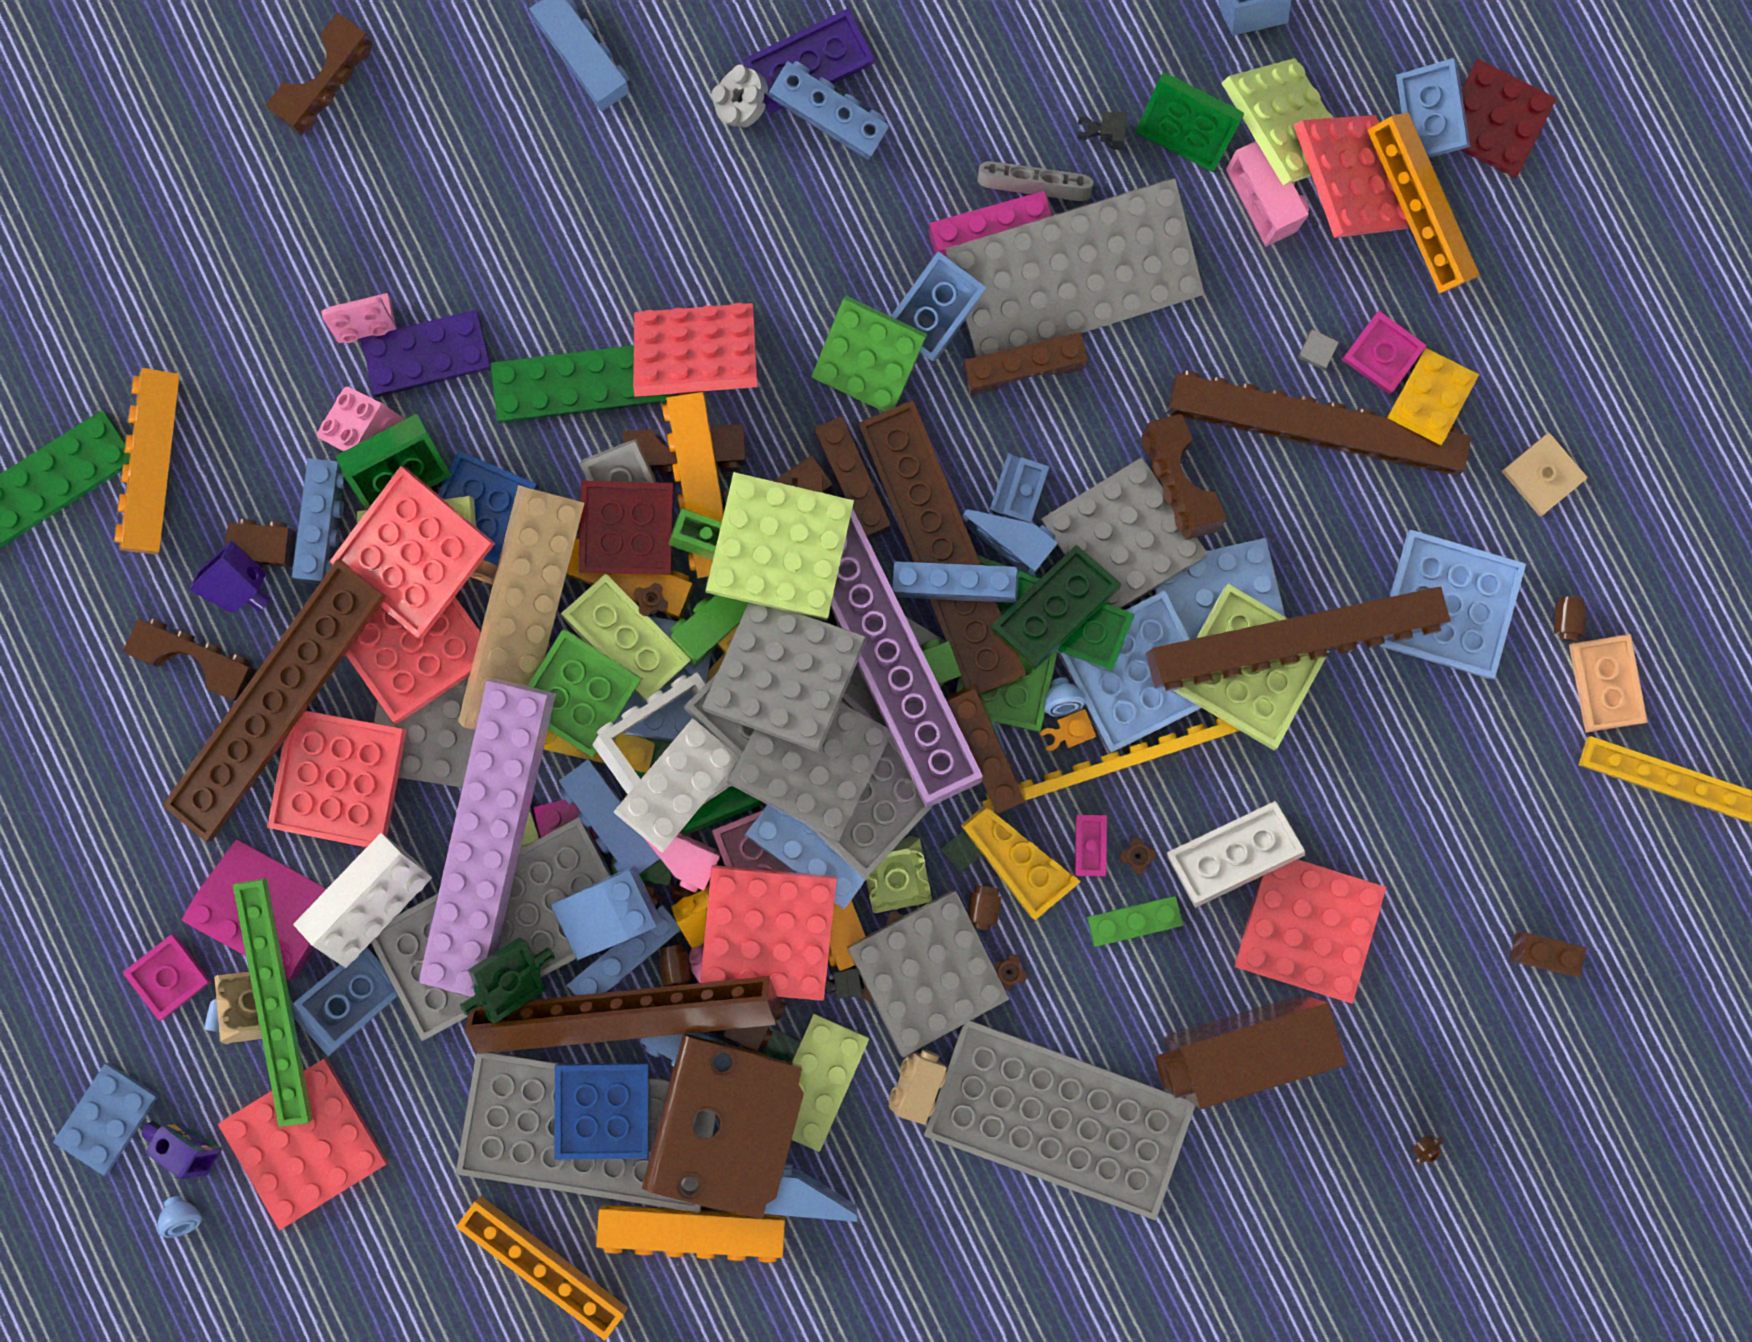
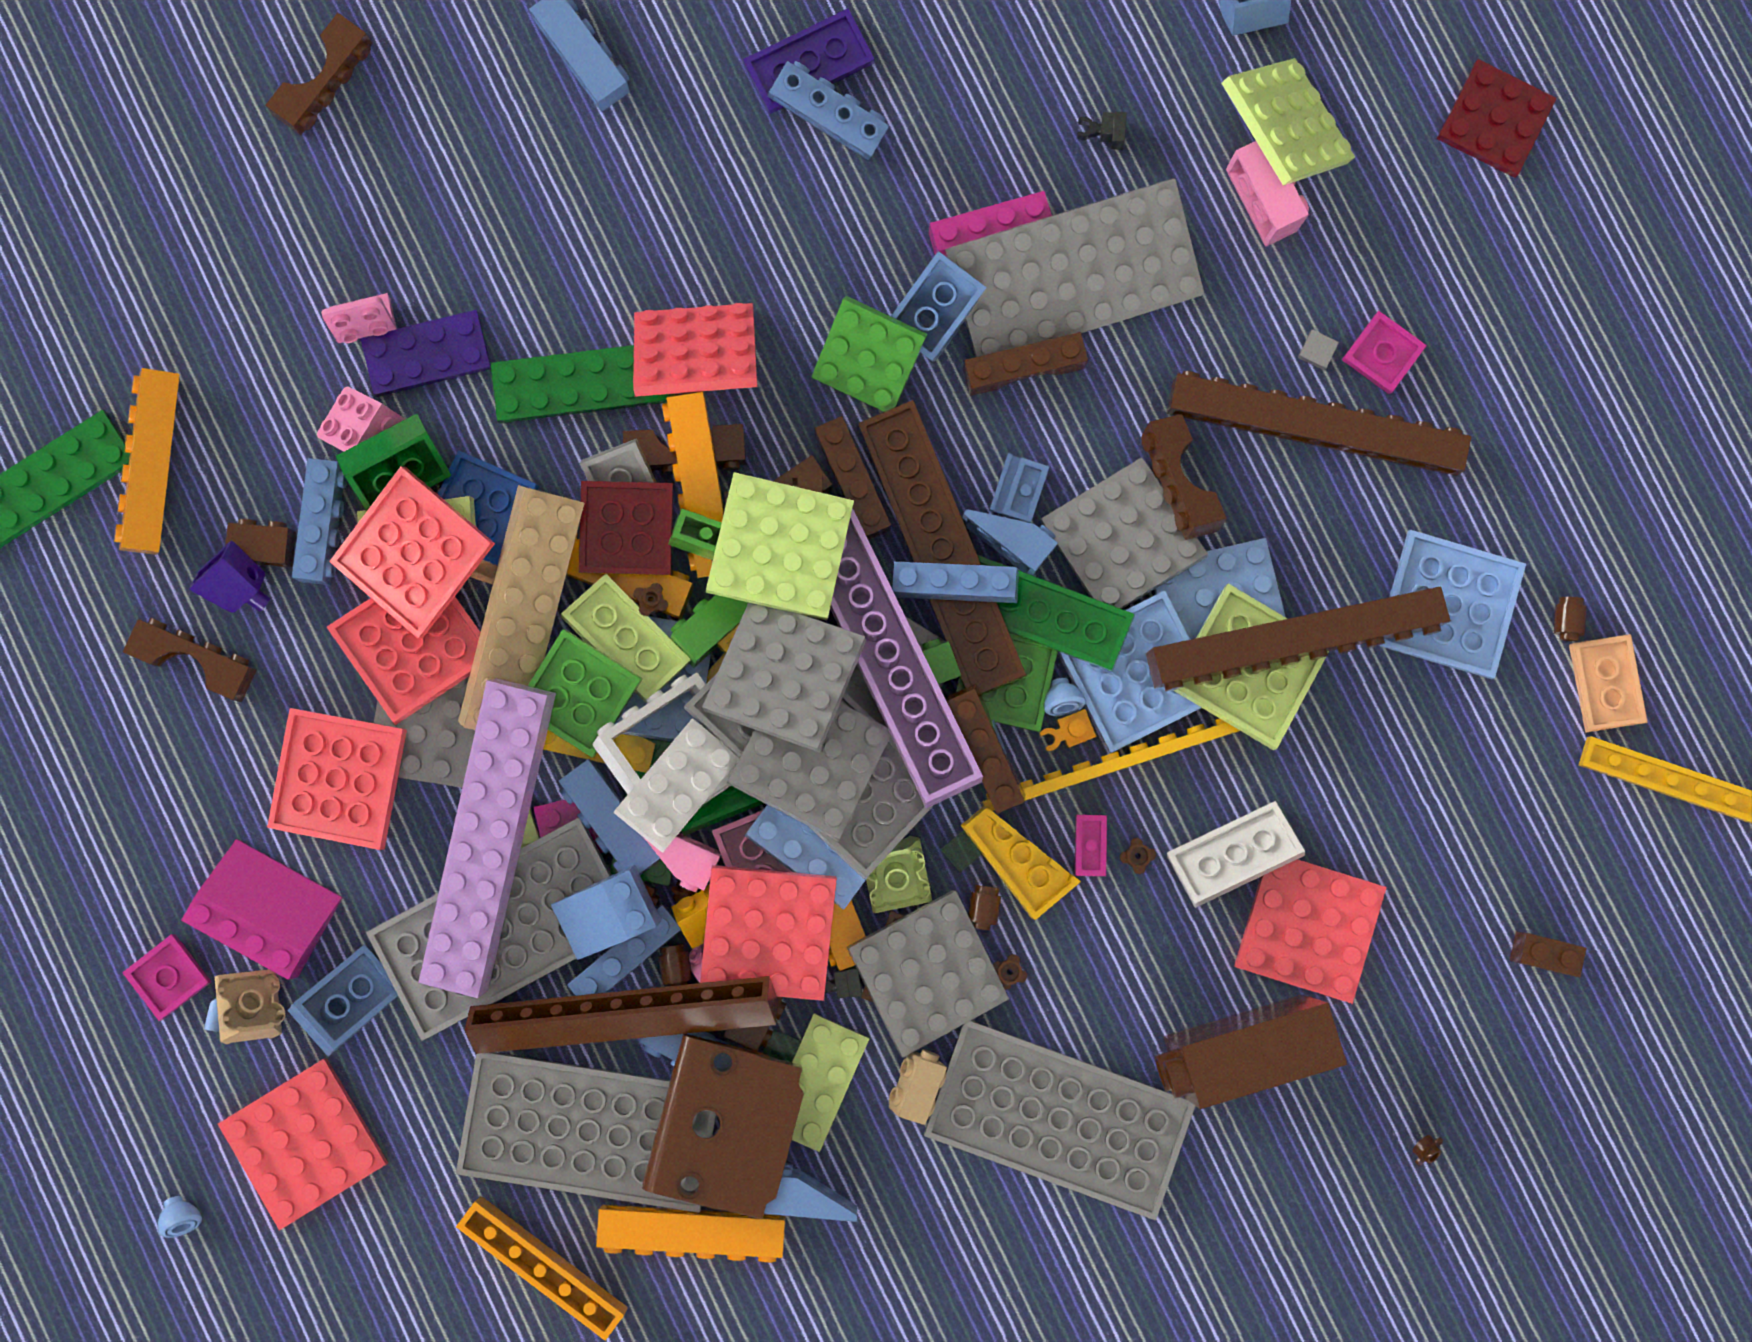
medium blue plate [53,1063,159,1176] -> none
dark purple torso [142,1121,223,1179] -> none
reddish brown plate [162,560,387,842] -> none
bright green plate [233,878,313,1127] -> none
white brick [293,833,432,968] -> none
dark green plate [459,937,555,1024] -> none
blue plate [554,1063,649,1160] -> none
light grey plate [711,65,768,128] -> none
light grey beam [977,161,1094,201] -> none
dark green plate [991,545,1121,670] -> none
bright green plate [1087,896,1183,947] -> none
green plate [1135,72,1244,173] -> none
coral plate [1294,115,1410,238] -> none
light orange brick [1367,112,1480,294] -> none
yellow plate [1387,348,1479,445] -> none
medium blue plate [1396,58,1470,158] -> none
tan plate [1501,433,1588,517] -> none

